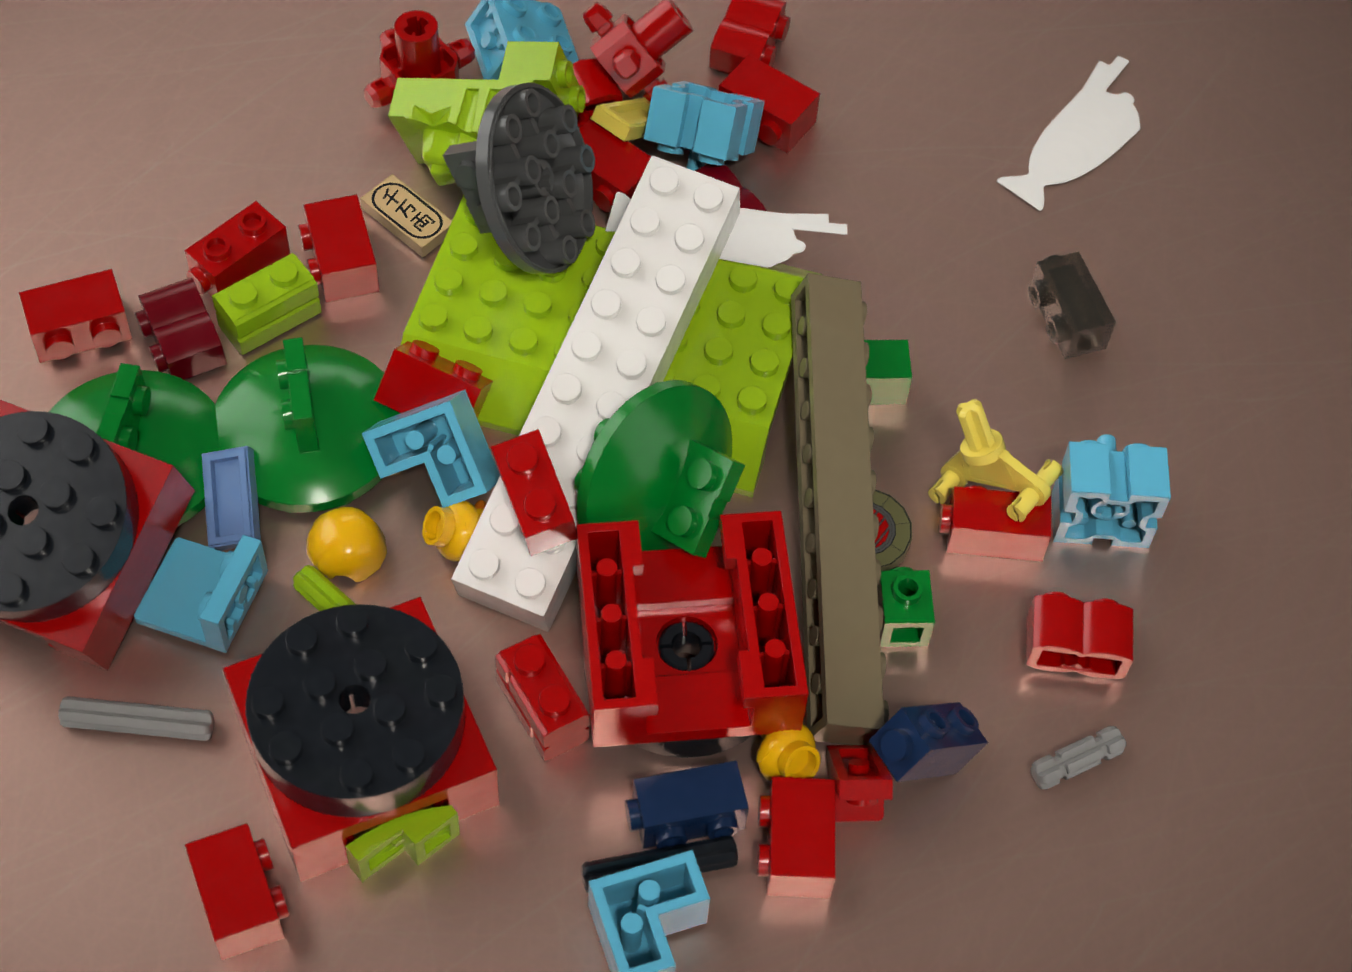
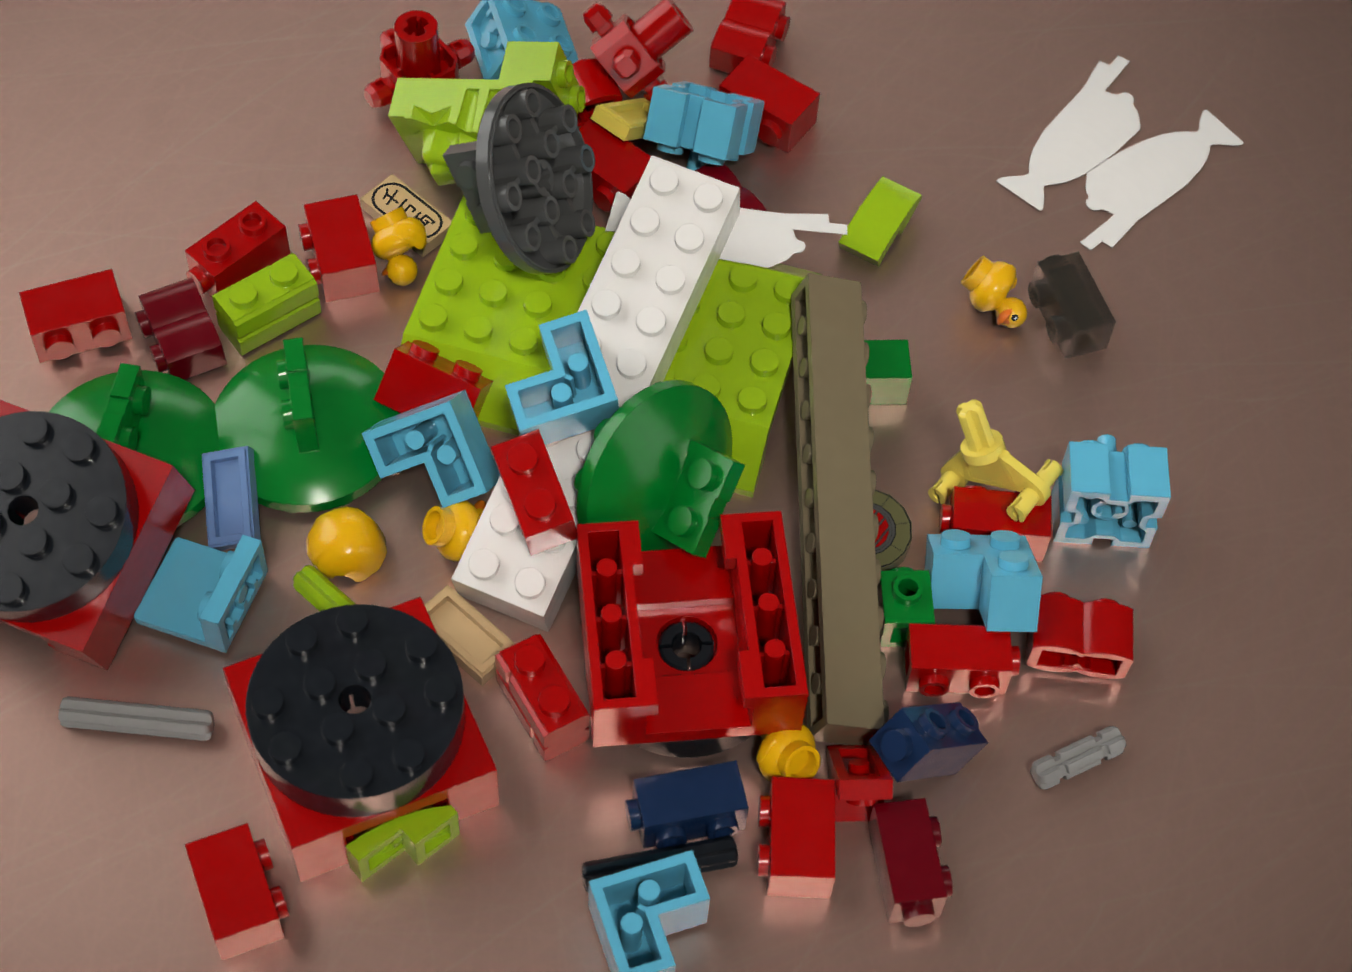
none -> yellow animal [370,206,427,286]
none -> tan tile [425,585,515,686]
none -> medium azure brick [505,310,619,445]
none -> lime slope [838,176,922,267]
none -> dark red brick [868,798,953,927]
none -> red brick [903,623,1020,698]
none -> medium azure brick [924,529,1043,632]
none -> yellow animal [961,255,1028,328]
none -> white sticker [1080,110,1244,251]

